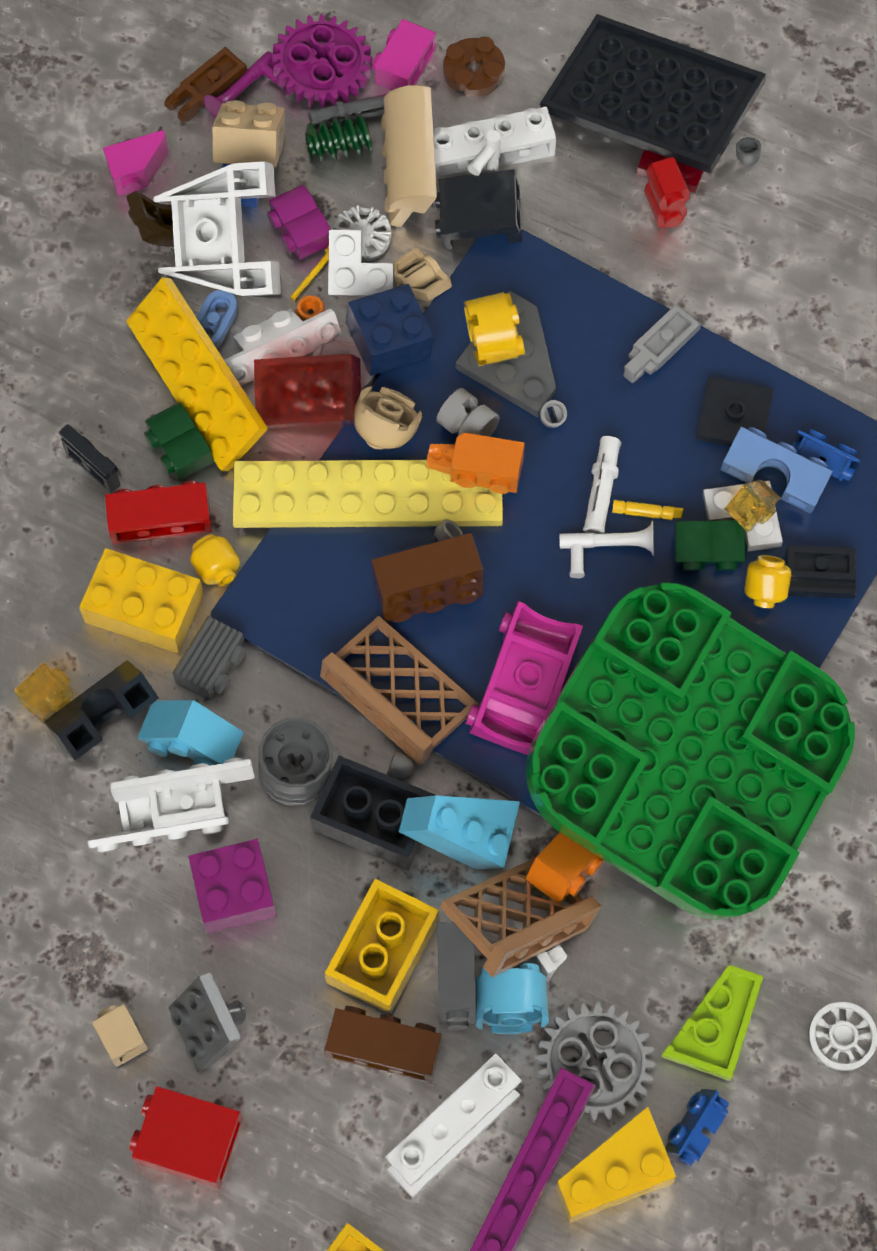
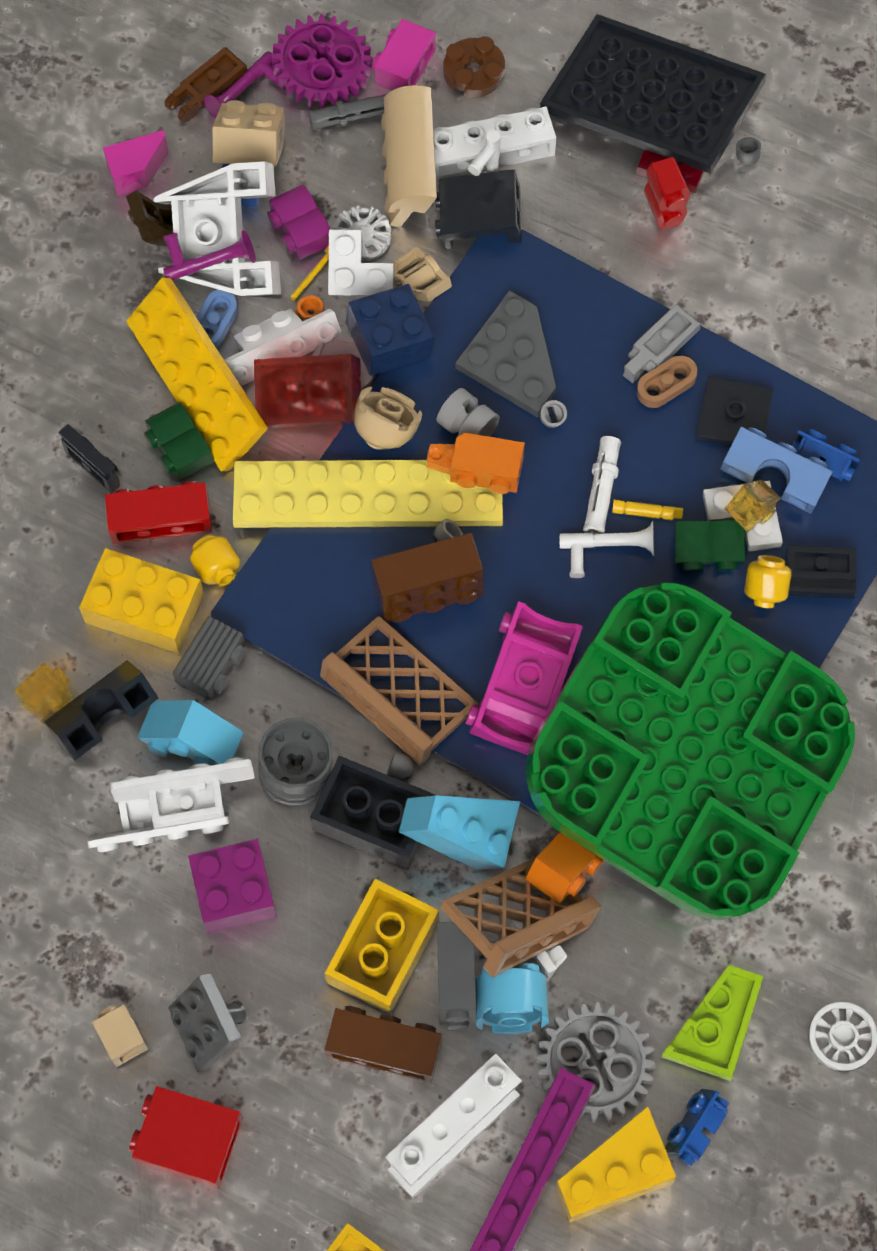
dark green piece [305,114,372,164] -> none
yellow brick [464,292,525,367] -> none
none -> magenta piece [163,230,256,280]
none -> medium nougat plate [637,356,697,408]

